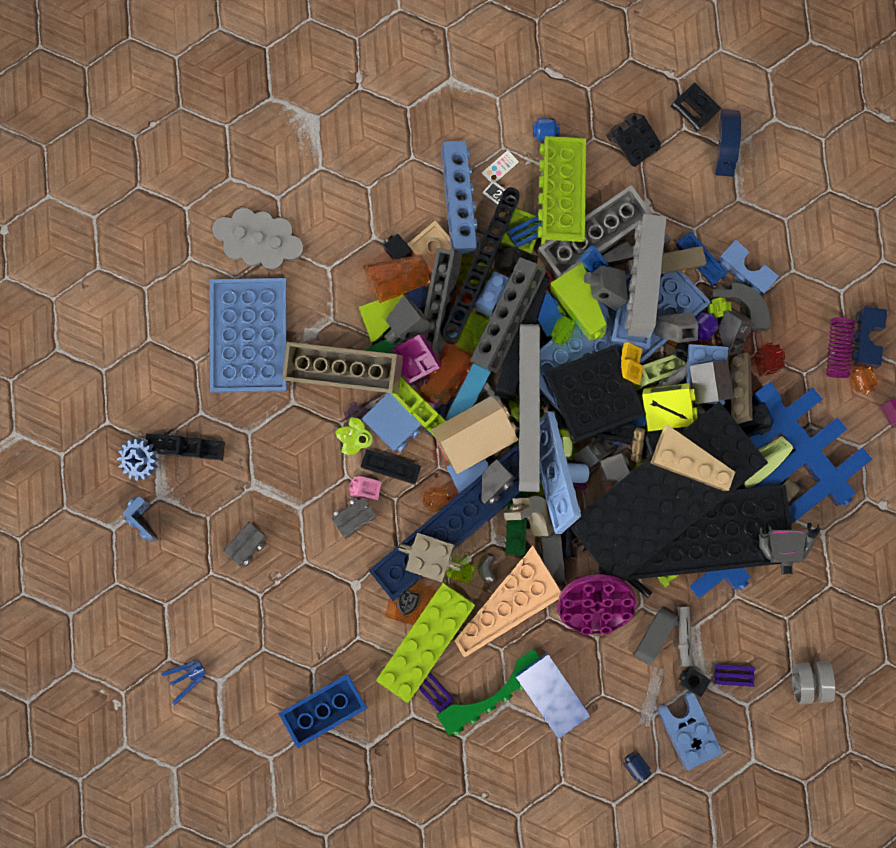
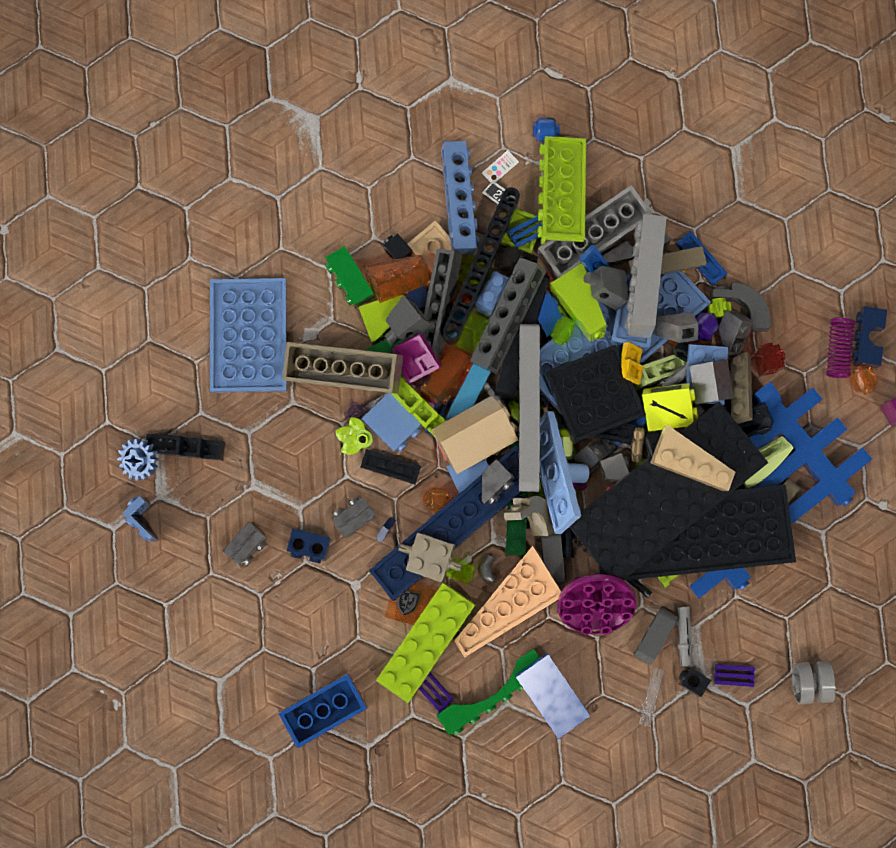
blue plant [161,660,206,705] -> none
light grey plate [212,208,304,270] -> none
bright pink bracket [349,476,382,501] -> none
black bracket [606,113,661,167] -> none
dark blue brick [623,752,652,783] -> none
medium blue brick [657,691,723,771] -> none
black plate [670,82,721,132] -> none
dark blue arch [715,109,741,177] -> none
medium blue arch [718,240,779,297] -> none
dark grey torso [757,523,820,575] -> none
none -> dark blue brick [287,528,331,564]
none -> green brick [324,246,375,309]
none -> tile [376,517,397,543]

